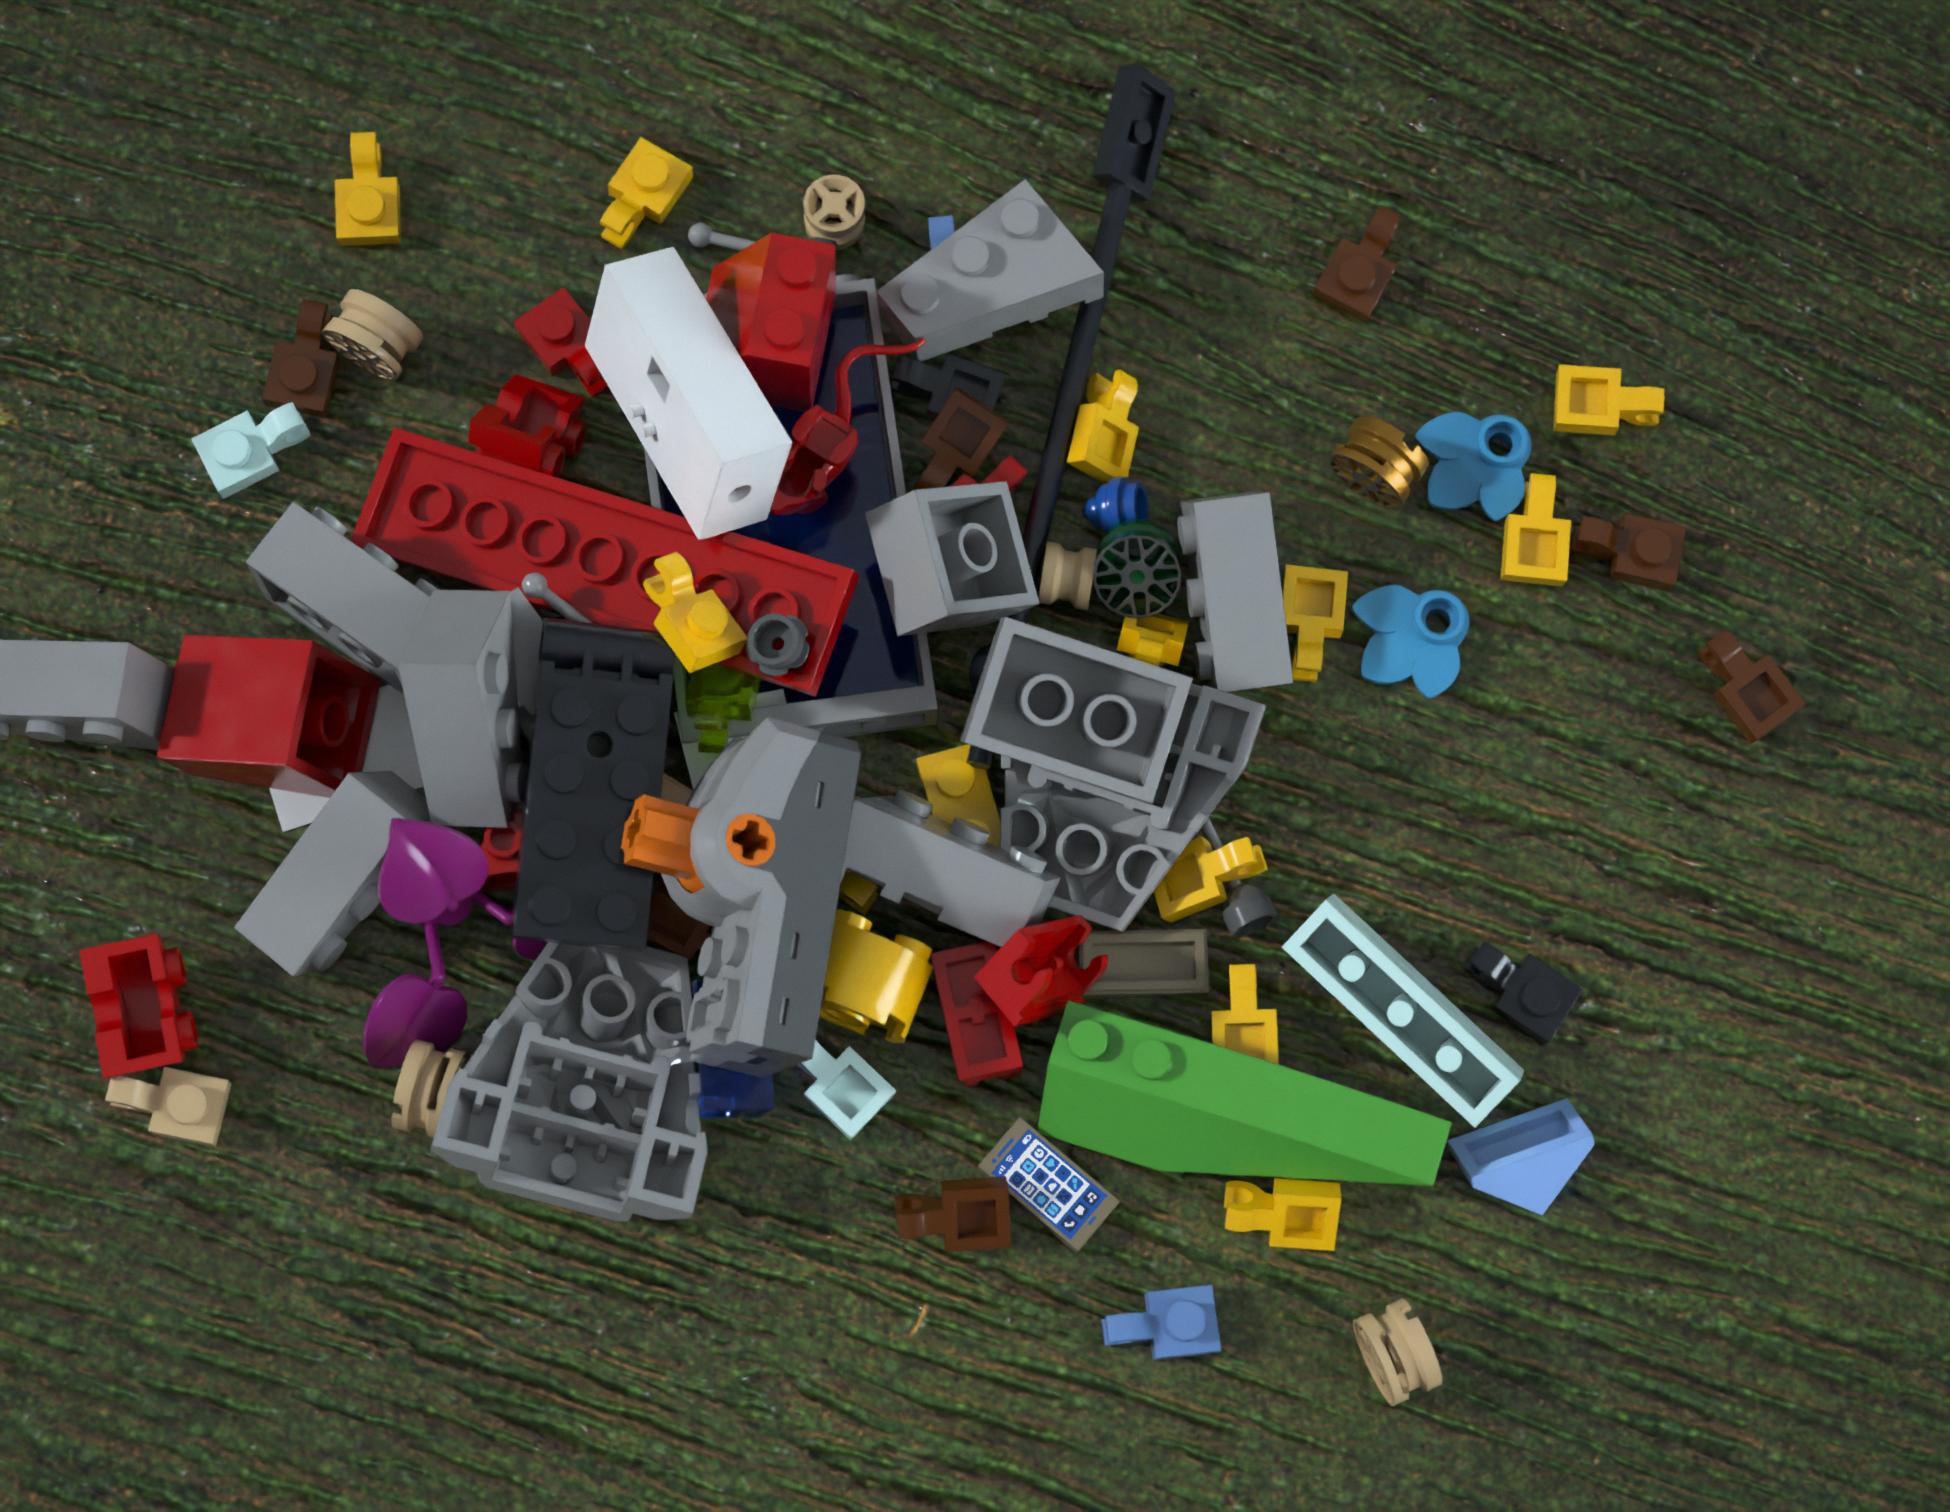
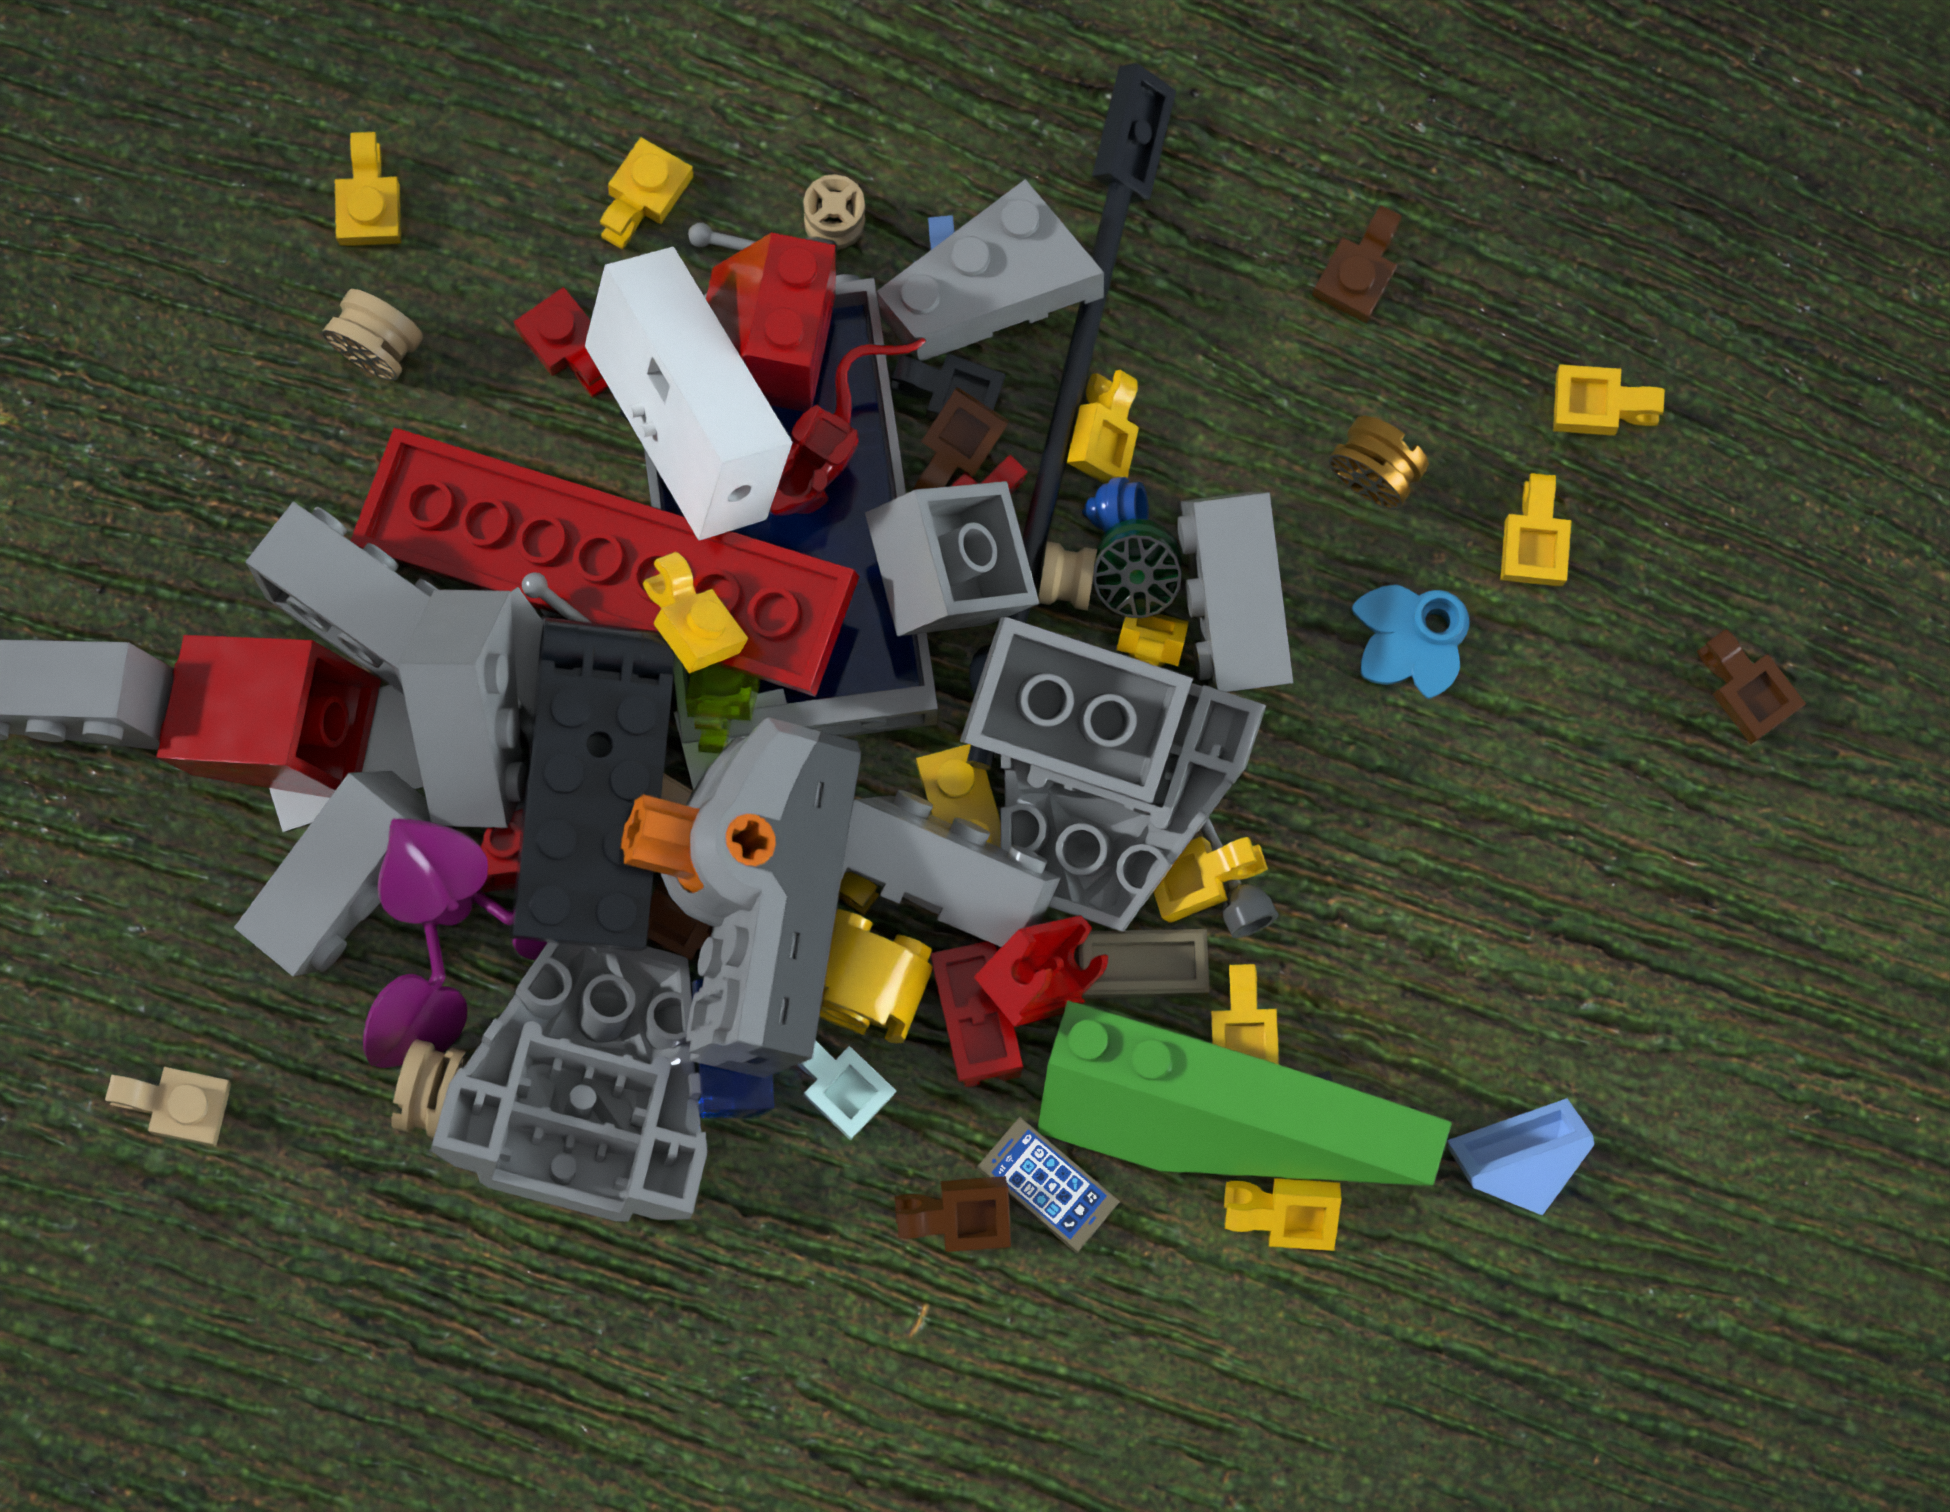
red cylinder [79,933,199,1079] -> none
light aqua plate [191,402,311,499] -> none
reddish brown plate [262,299,341,419] -> none
red cylinder [468,374,587,478] -> none
dark grey plate [746,613,810,676] -> none
medium blue plate [1101,1285,1221,1360] -> none
yellow plate [1282,564,1348,682] -> none
light aqua brick [1282,893,1524,1128] -> none
tan wheel [1353,1298,1442,1406] -> none
dark azure plate [1415,411,1532,522] -> none
black plate [1463,941,1583,1046] -> none
reddish brown plate [1570,513,1686,592] -> none

